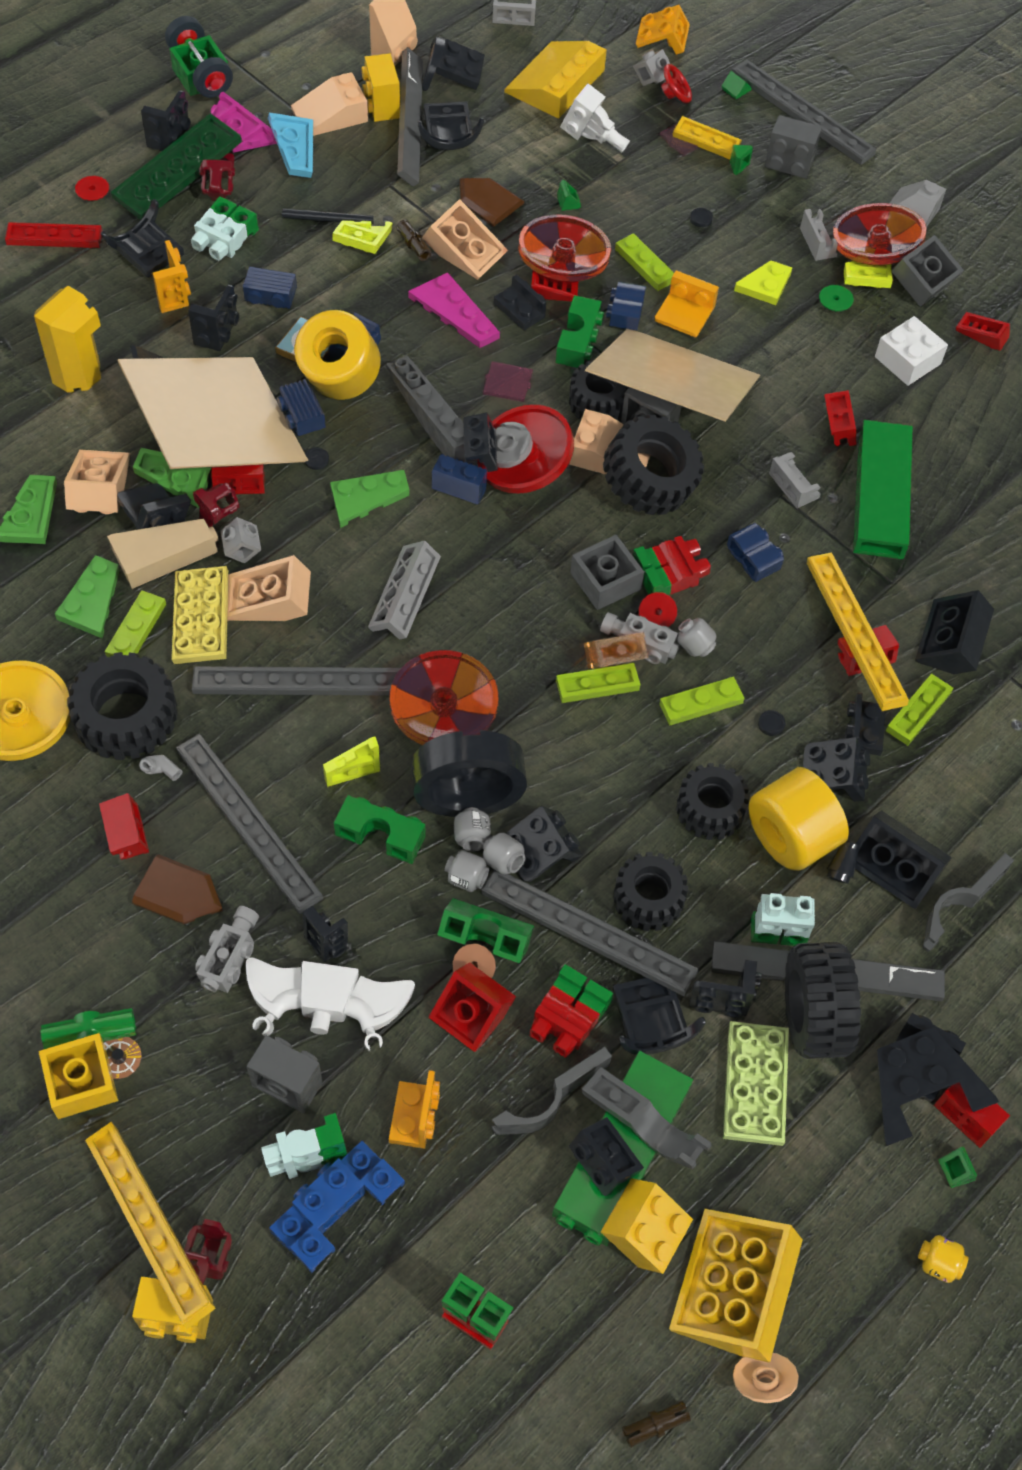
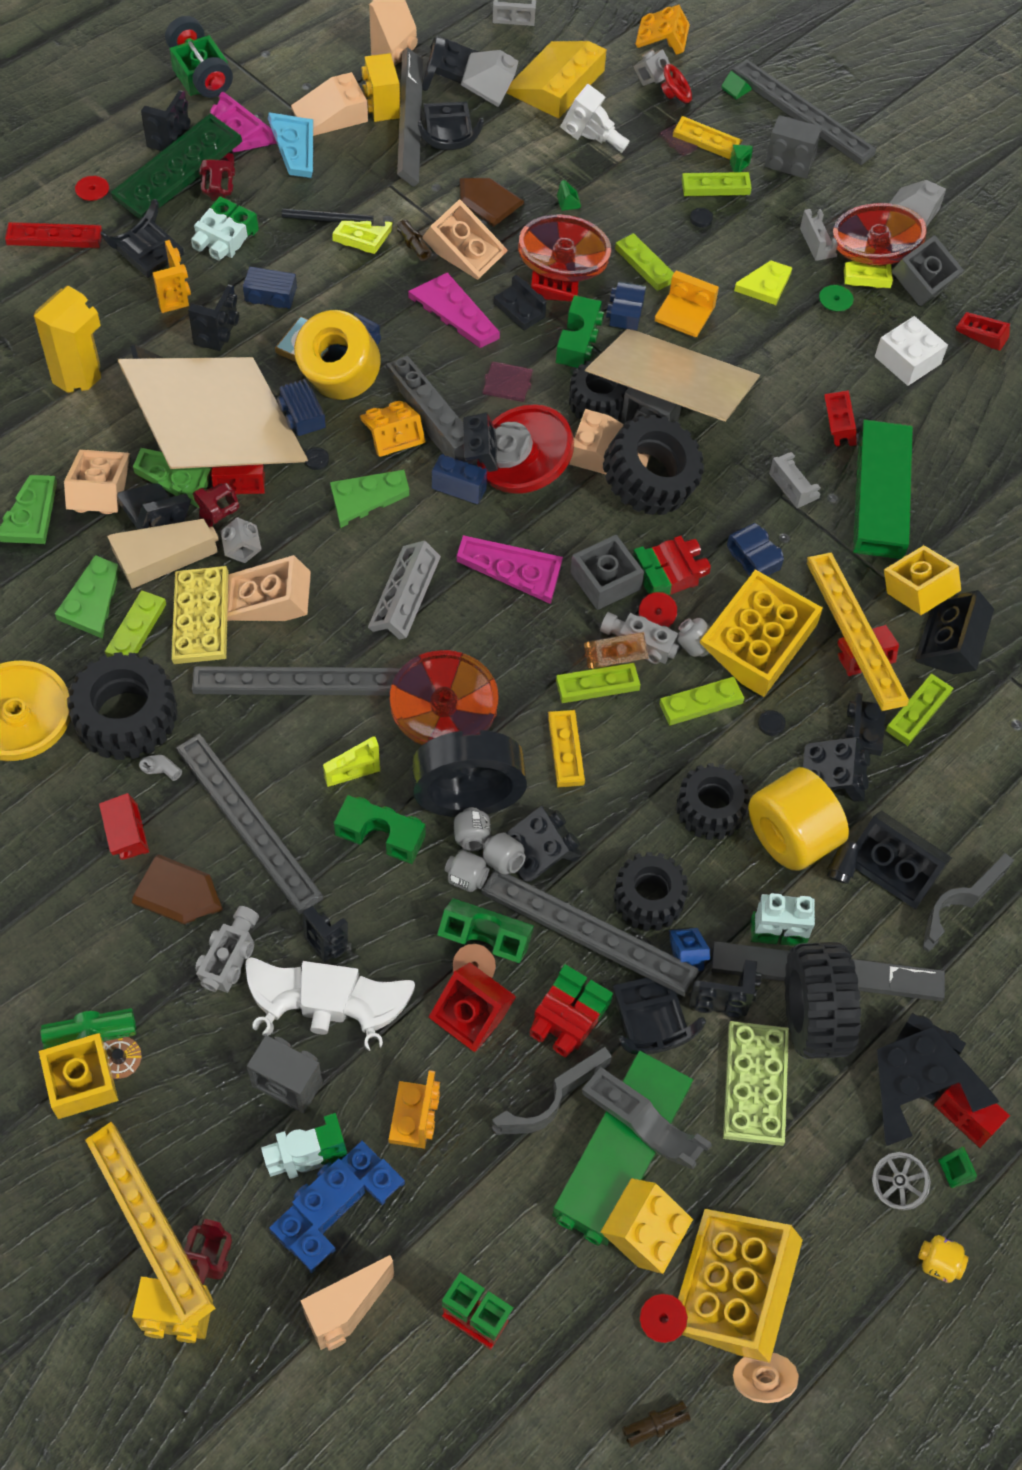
black bracket [569,1117,644,1196] -> none
none -> light nougat slope [301,1255,394,1350]
none -> light orange bracket [360,401,426,457]
none -> dark pink wing [457,535,563,604]
none -> light grey slope [461,50,518,107]
none -> yellow tile [548,710,585,787]
none -> red piece [640,1294,688,1343]
none -> blue slope [669,928,710,971]
none -> lime plate [682,172,752,196]
none -> yellow slope [700,569,823,697]
none -> light grey wheel [872,1152,931,1211]
none -> yellow brick [884,545,961,615]

